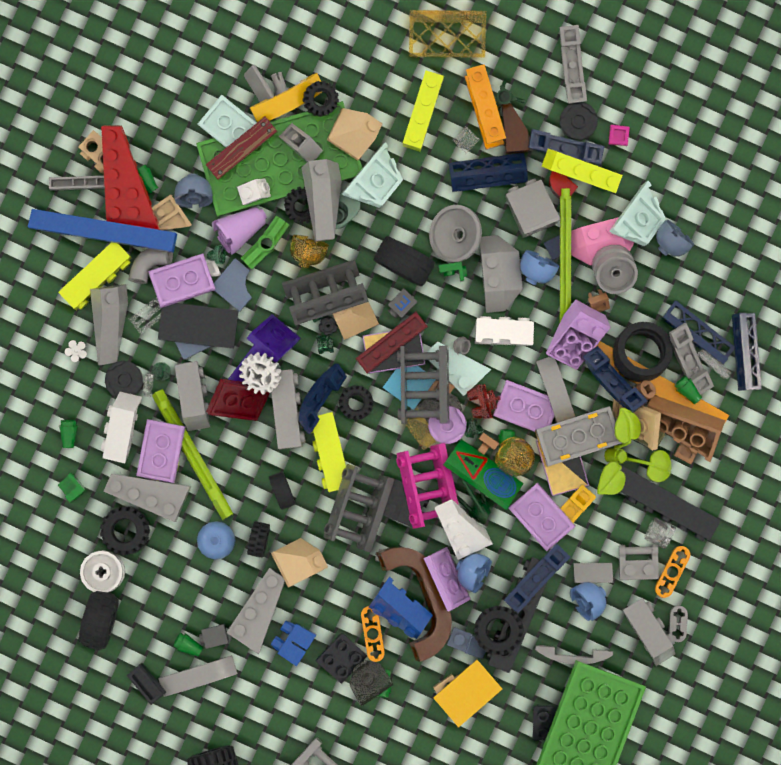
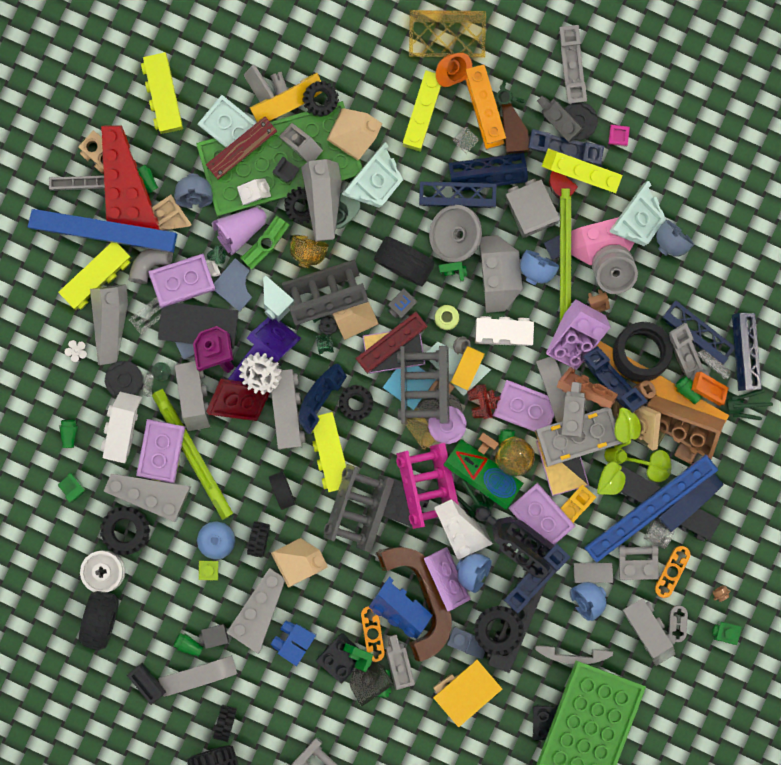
clear green tile [465,418,484,438] -> none
none -> neon yellow brick [141,52,183,134]
none -> magenta piece [193,326,234,373]
none -> lime plate [199,561,219,580]
none -> black tyre [213,705,237,742]
none -> light aqua slope [263,276,294,322]
none -> black panel [272,157,300,185]
none -> green bracket [343,643,373,672]
none -> light grey hinge [386,635,415,690]
none -> dark blue fence [419,181,497,208]
none -> yellowish green head [434,305,459,330]
none -> orange piece [436,53,472,87]
none -> yellow slope [450,346,484,390]
none -> black piece [475,506,555,578]
none -> dark grey hinge [537,95,583,143]
none -> nougat wing [557,367,618,408]
none -> light grey hinge [562,382,586,437]
none -> blue tile [585,454,718,563]
none -> dark blue slope [658,474,724,532]
none -> orange tile [691,372,729,406]
none -> medium nougat plate [712,585,731,602]
none -> green bracket [712,621,742,645]
none -> dark green plant [727,389,773,420]

